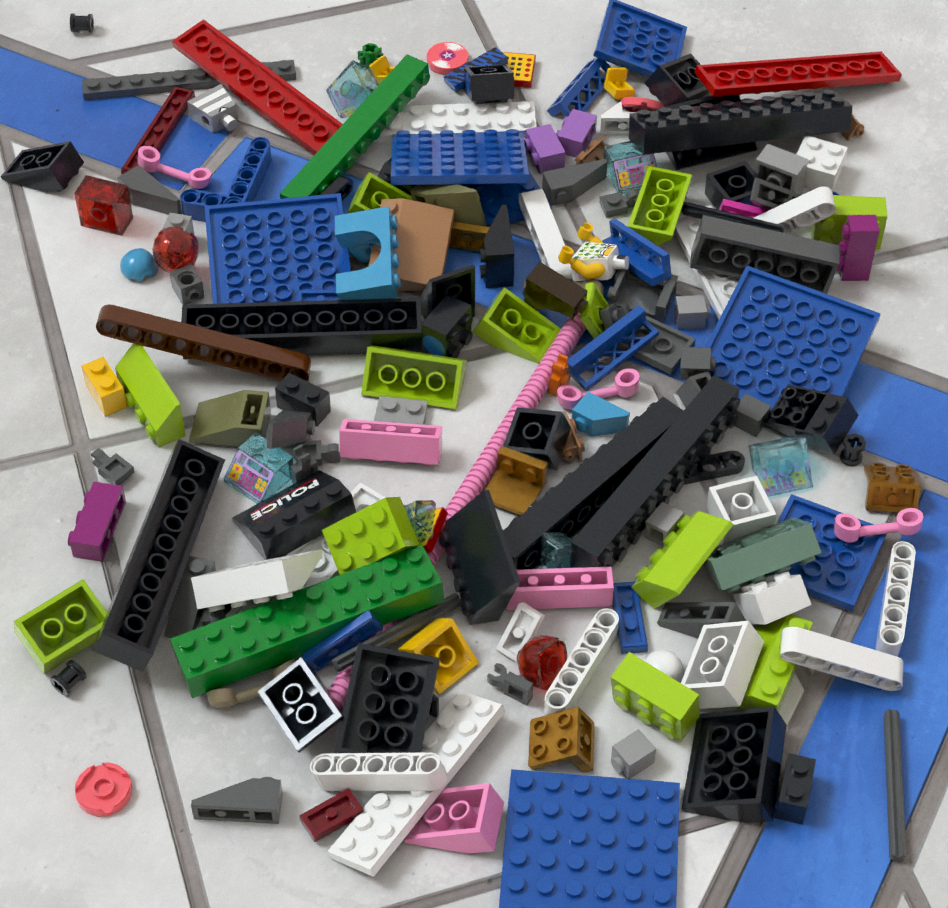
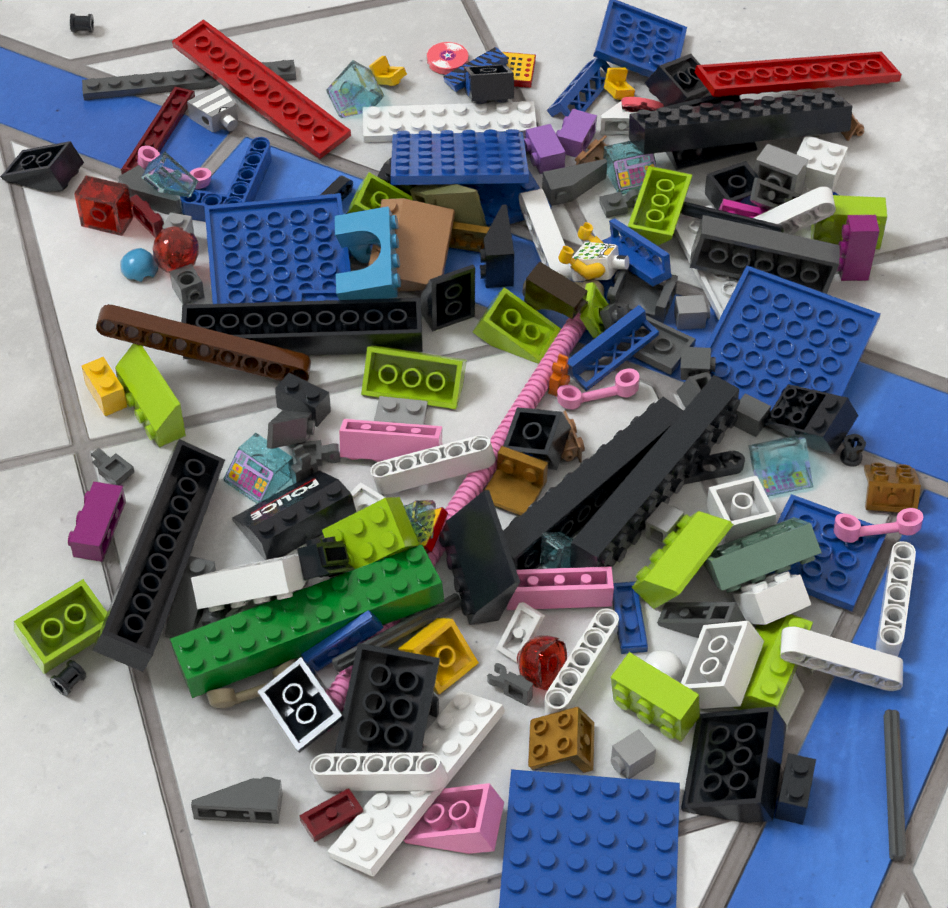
coral tile [75,762,132,817] -> none
olive slope [189,390,271,449] -> none
green brick [280,54,430,199] -> none
green gear [358,43,384,70] -> none
black brick [421,294,473,358] -> none
dark azure slope [572,391,630,436] -> none
none -> dark red plate [129,194,164,239]
none -> clear light blue slope [141,152,198,198]
none -> black window [297,536,355,580]
none -> white beam [370,435,496,495]

